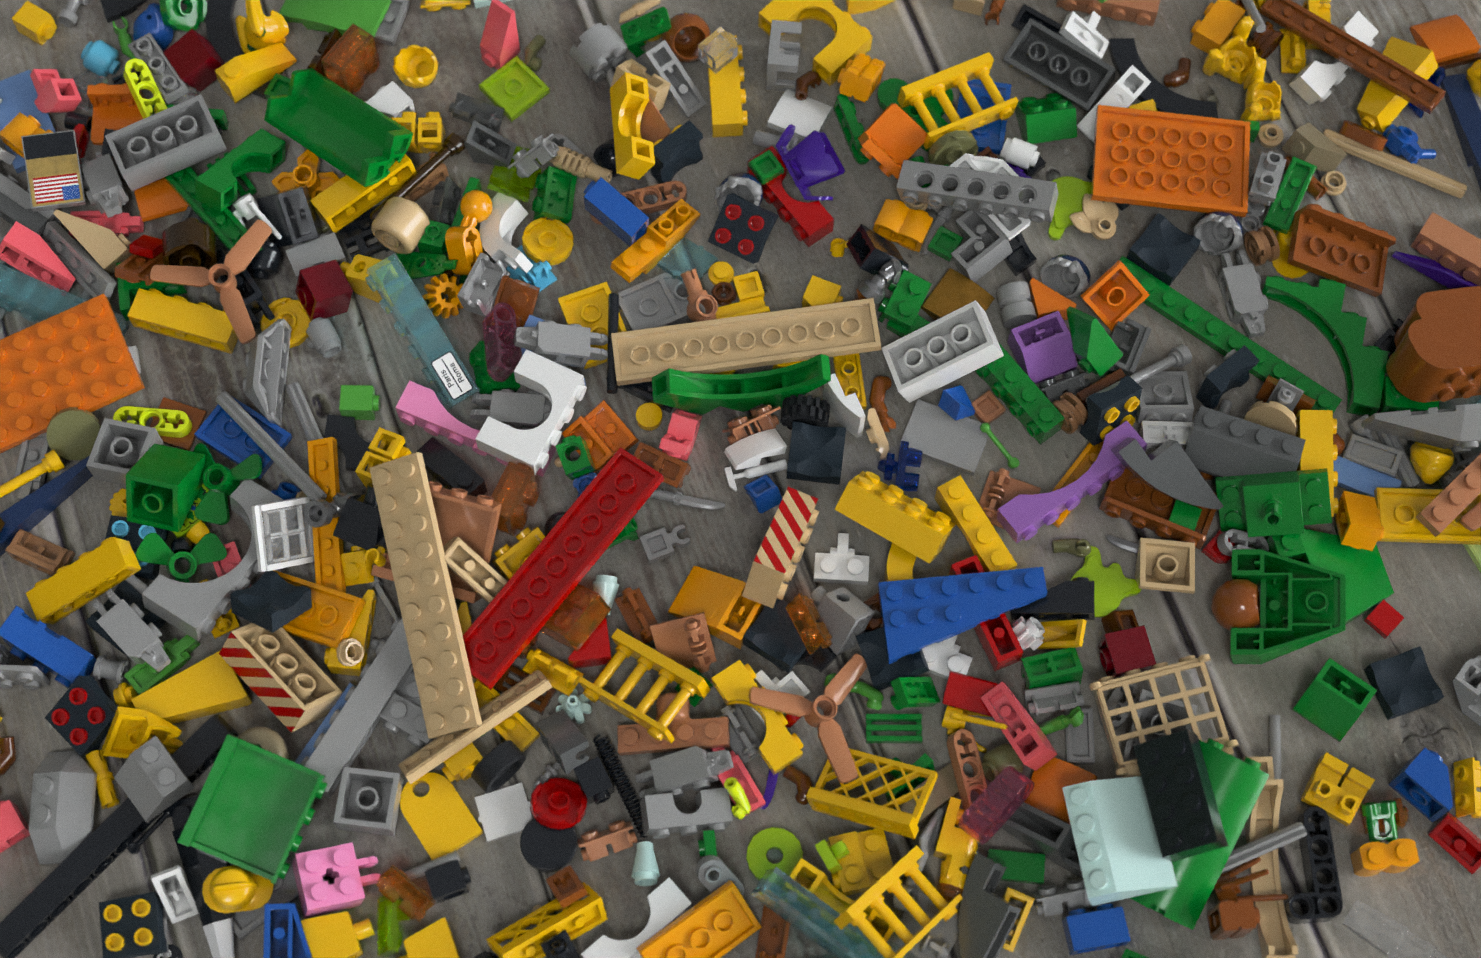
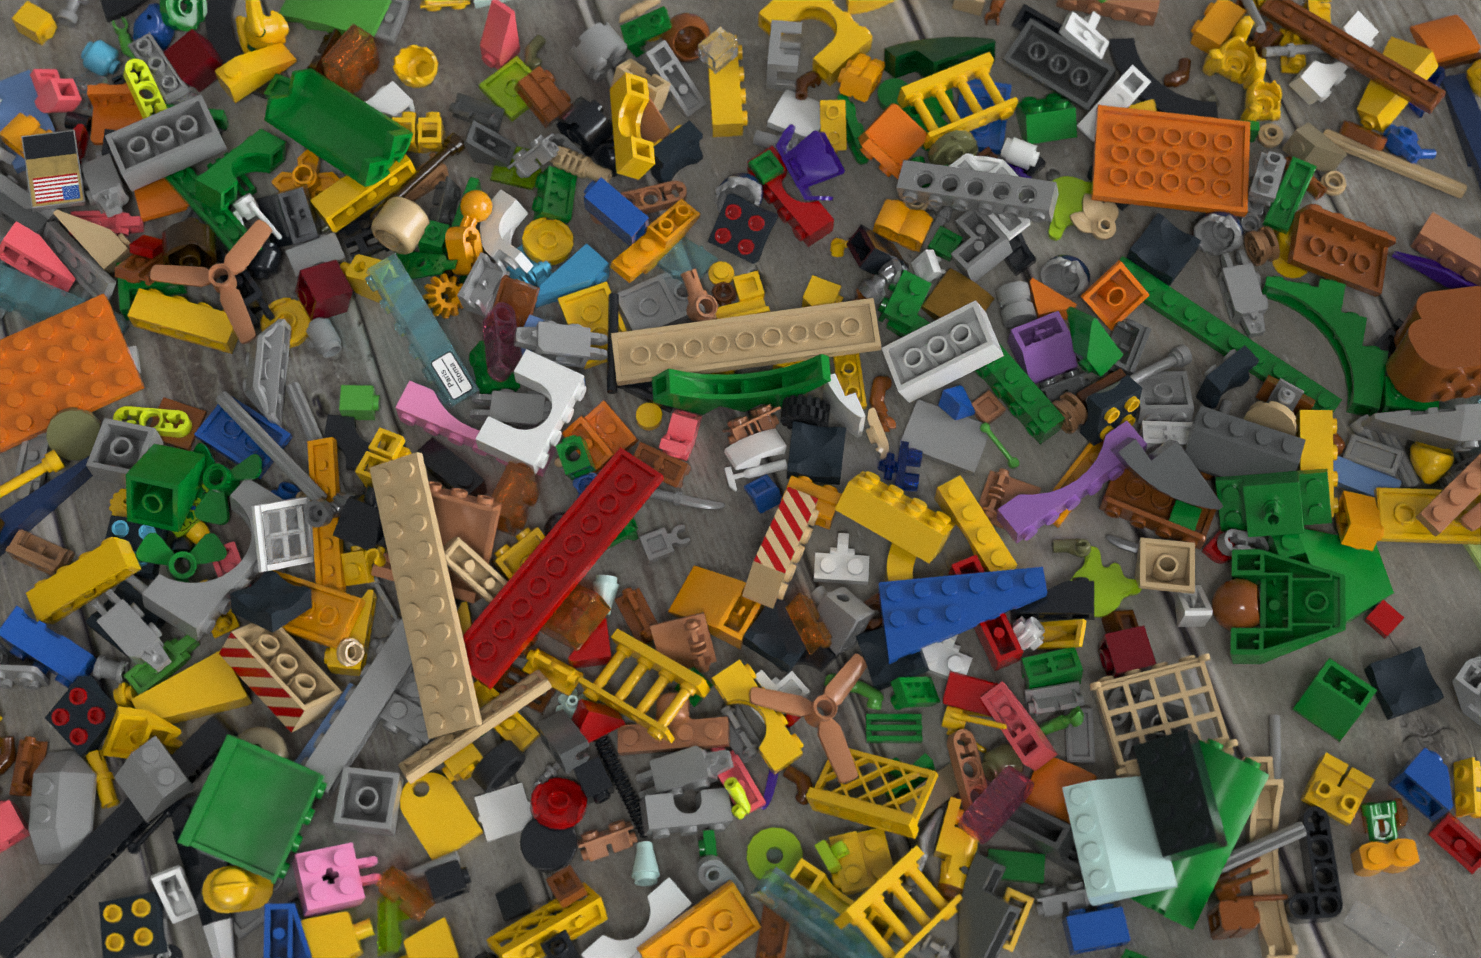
clear neon green piece [487,176,530,203] -> none
none -> dark orange hinge [9,736,48,797]
none -> black slope [495,882,532,922]
none -> dark orange brick [514,66,571,128]
none -> dark azure slope [535,243,610,308]
none -> black brick [556,97,613,157]
none -> red slope [571,699,625,743]
none -> light orange brick [780,476,842,530]
none -> yellow hinge [820,100,847,154]
none -> dark green slope [884,37,996,78]
none -> white tile [911,249,946,282]
none -> white slope [1174,585,1213,627]
none -> light grey piece [1262,43,1326,58]

